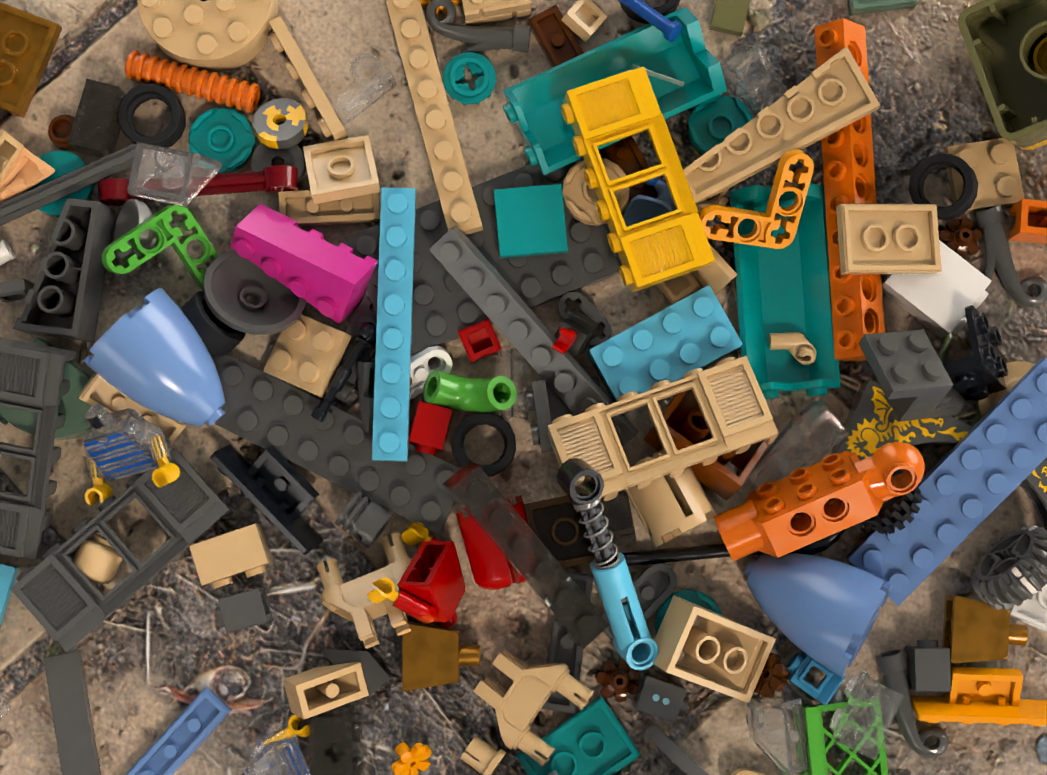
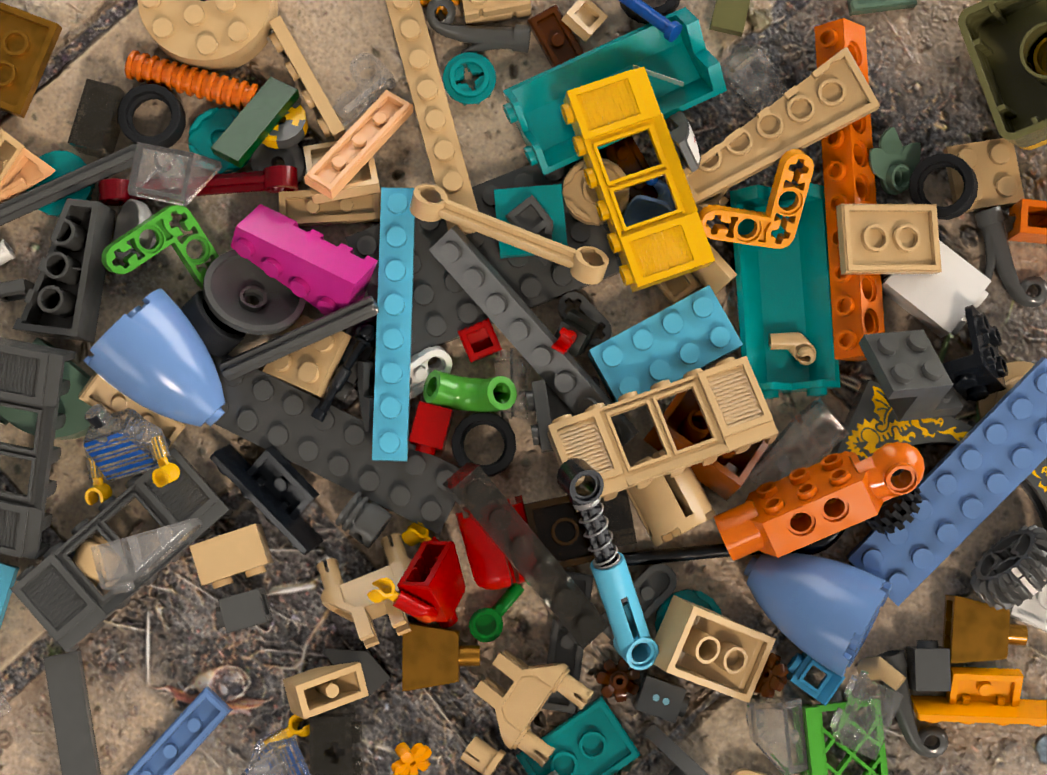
reddish brown plate [48,115,83,148] -> none
teal tile [687,94,753,156] -> none
reddish brown plant [939,218,982,260] -> none
none -> clear slope [91,517,204,595]
none -> tile [211,76,300,168]
none -> dark grey axle [219,296,379,381]
none -> light nougat tile [304,90,414,200]
none -> tan piece [409,184,609,285]
none -> green plate [469,583,524,643]
none -> dark grey tile [505,195,554,267]
none -> dark grey slope [669,110,701,172]
none -> tan arm [857,656,906,691]
none -> sand green plate [869,127,921,195]

